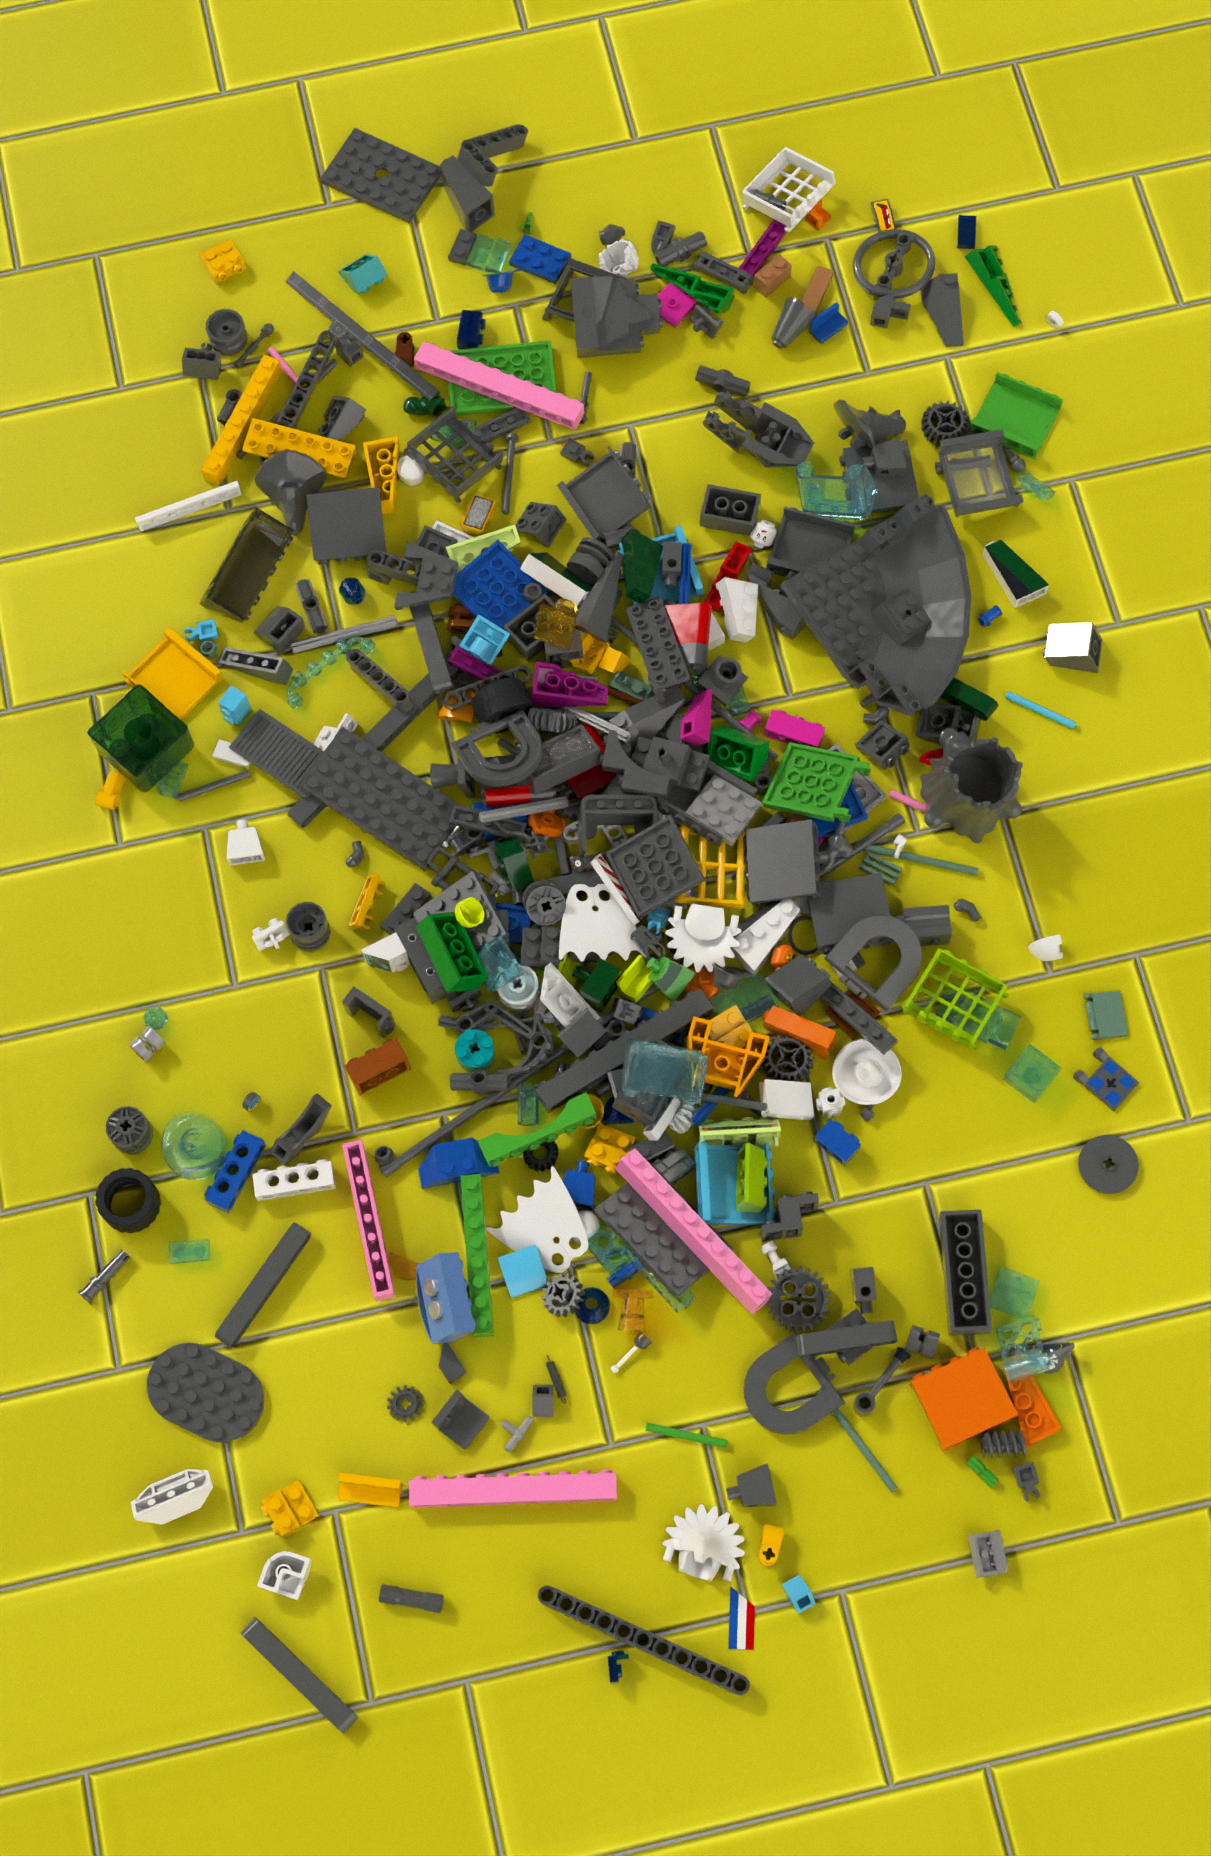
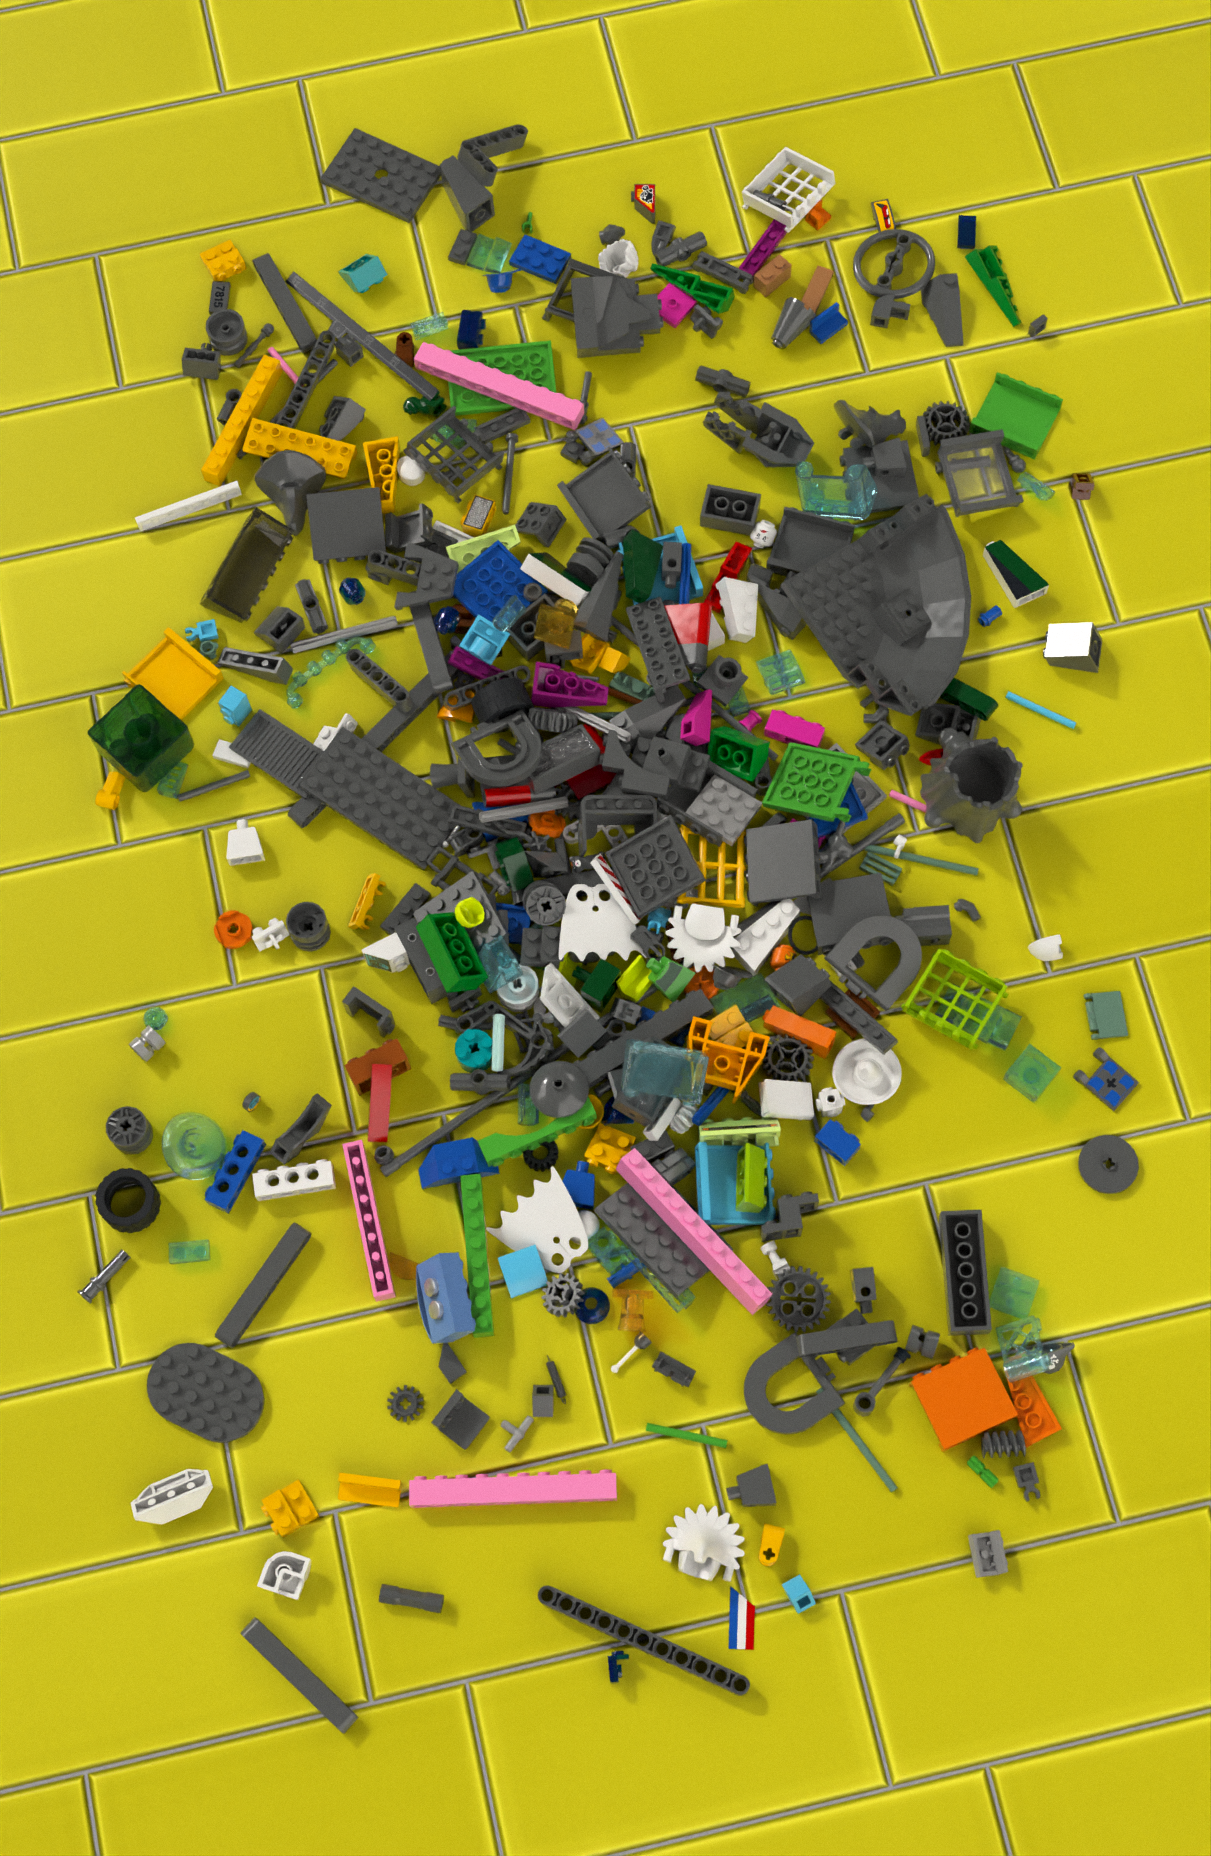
dark grey arm [346,841,364,868] -> none
dark grey piece [667,1088,767,1111] -> none
white tile [1046,311,1064,328] -> none
none -> dark grey tile [209,281,231,315]
none -> orange plate [214,910,253,949]
none -> dark grey beam [252,253,317,354]
none -> slope [368,1064,392,1142]
none -> dark grey panel [385,503,434,554]
none -> clear light blue hinge [410,312,449,340]
none -> clear blue head [434,606,461,635]
none -> clear light blue brick [492,595,526,632]
none -> light aqua axle [492,1014,505,1072]
none -> dark grey slope [525,851,567,878]
none -> dark grey dish [529,1061,589,1118]
none -> dark grey flag [565,418,624,464]
none -> slope [631,184,655,224]
none -> dark grey hinge [652,1351,696,1387]
none -> clear light blue slope [756,650,805,695]
none -> dark grey tile [916,416,931,457]
none -> dark grey tile [1028,314,1048,337]
none -> reddish brown slope [1072,473,1094,500]

